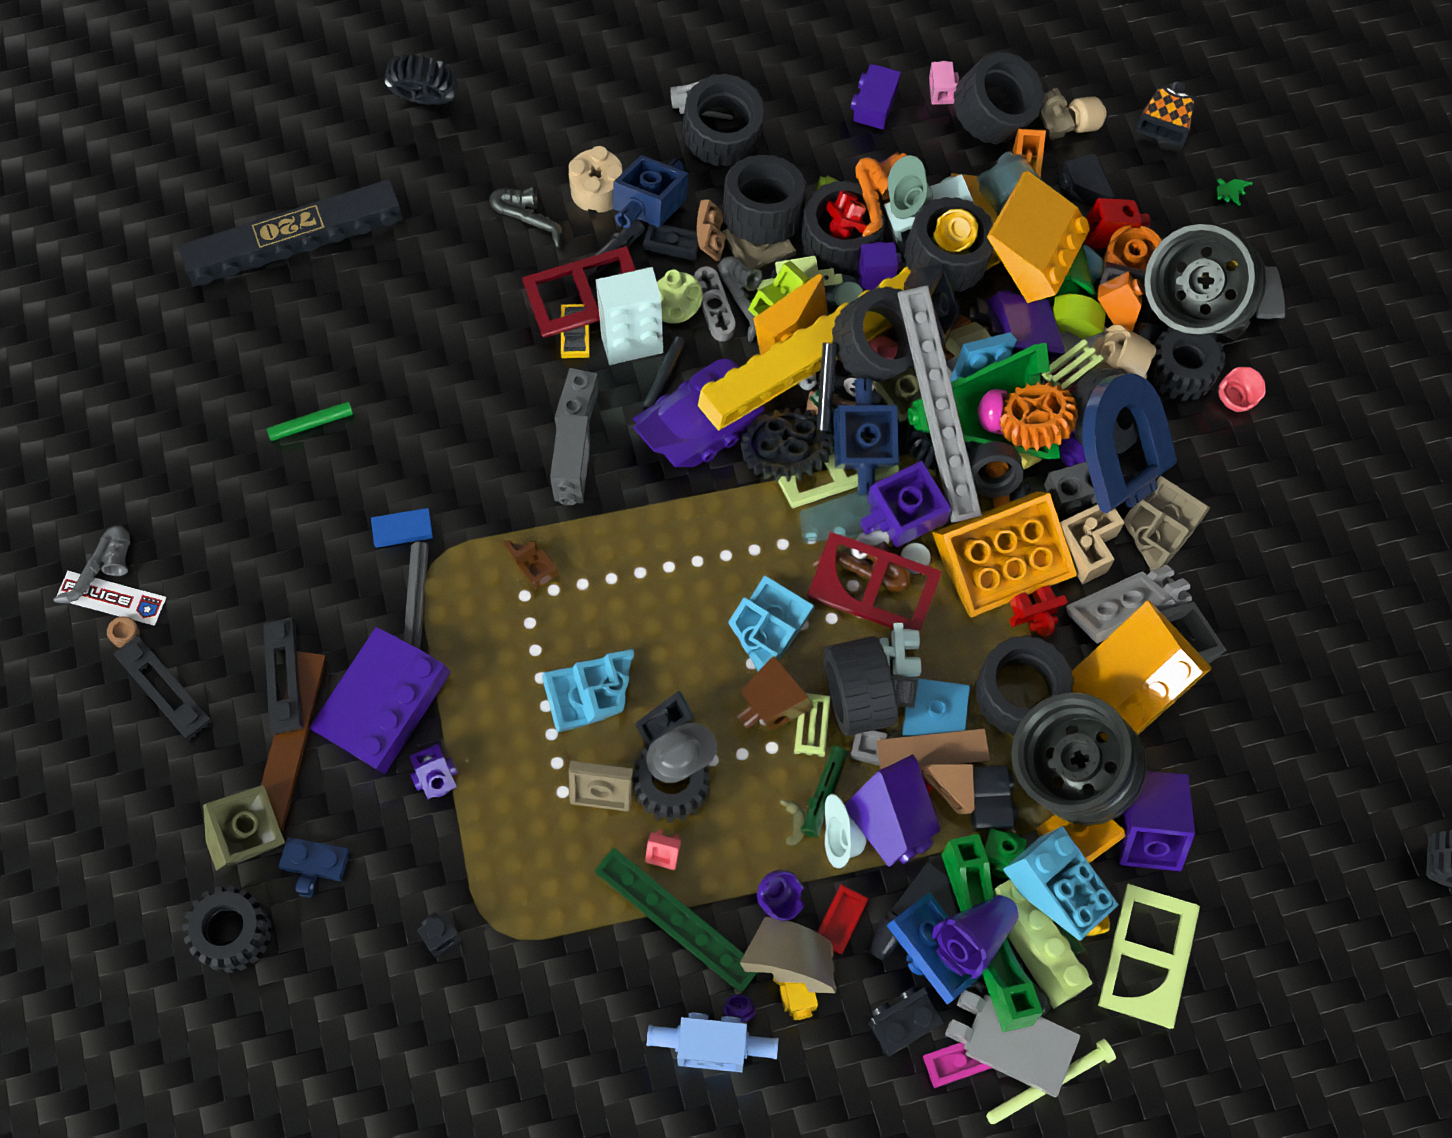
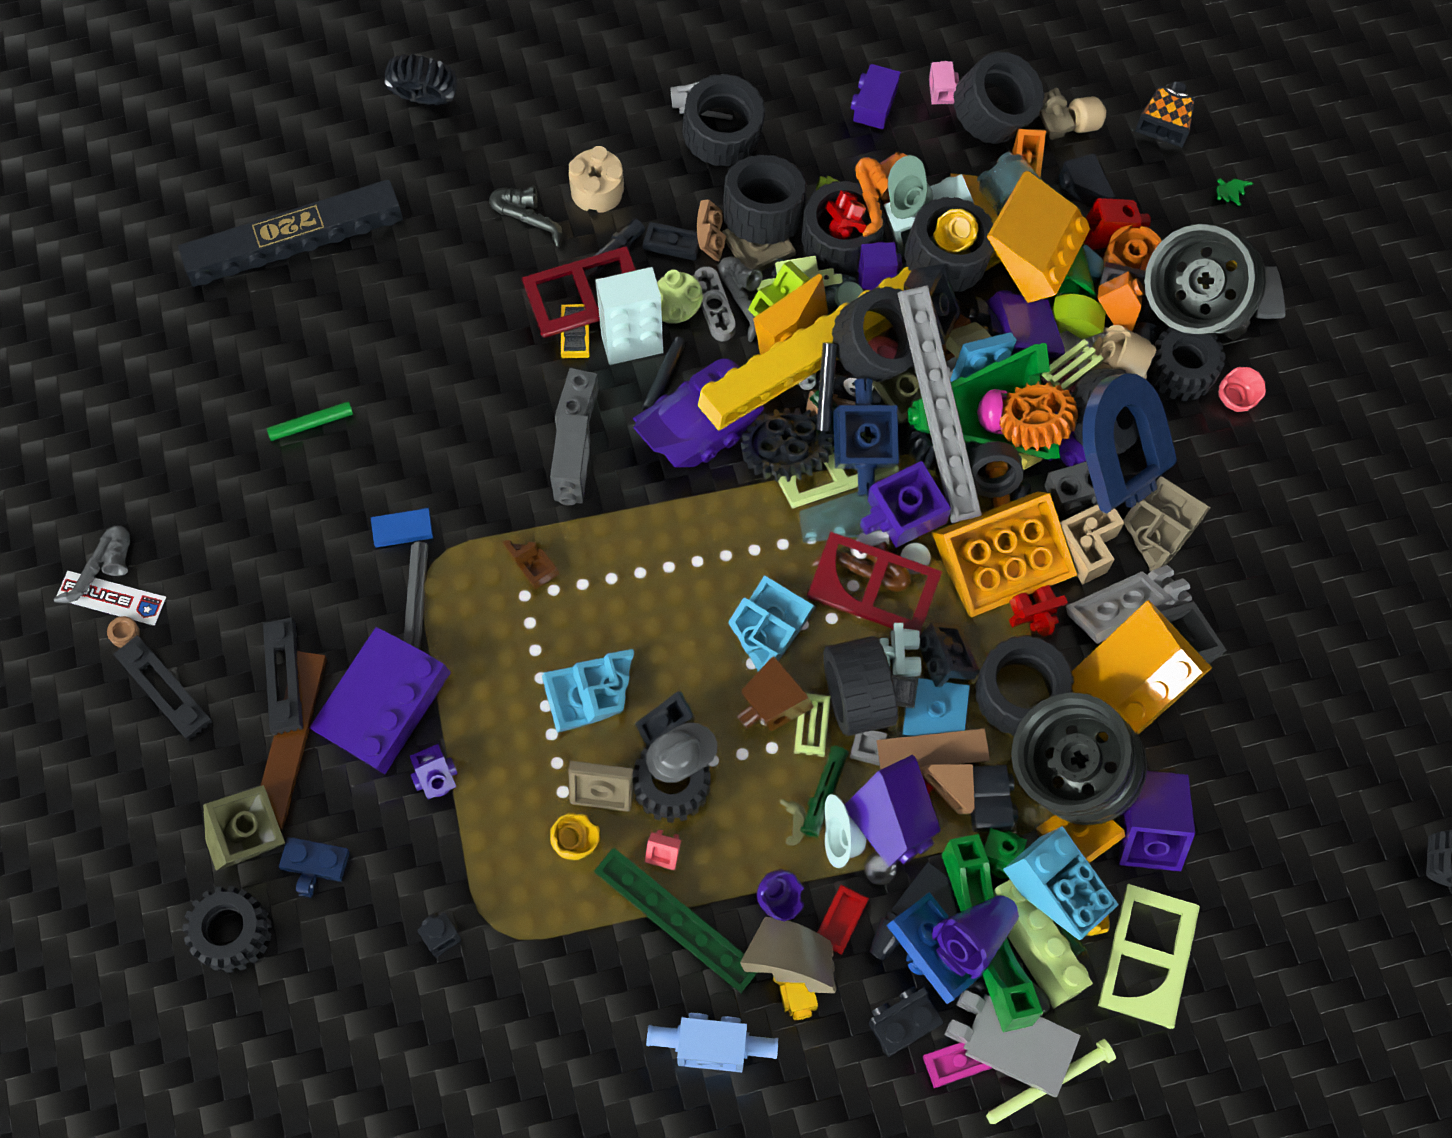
dark blue brick [613,155,688,229] -> none
dark purple plate [723,994,755,1024] -> none
none -> yellow hair [550,813,600,861]
none -> clear smoke tile [864,852,896,885]
none -> black bracket [919,622,980,687]

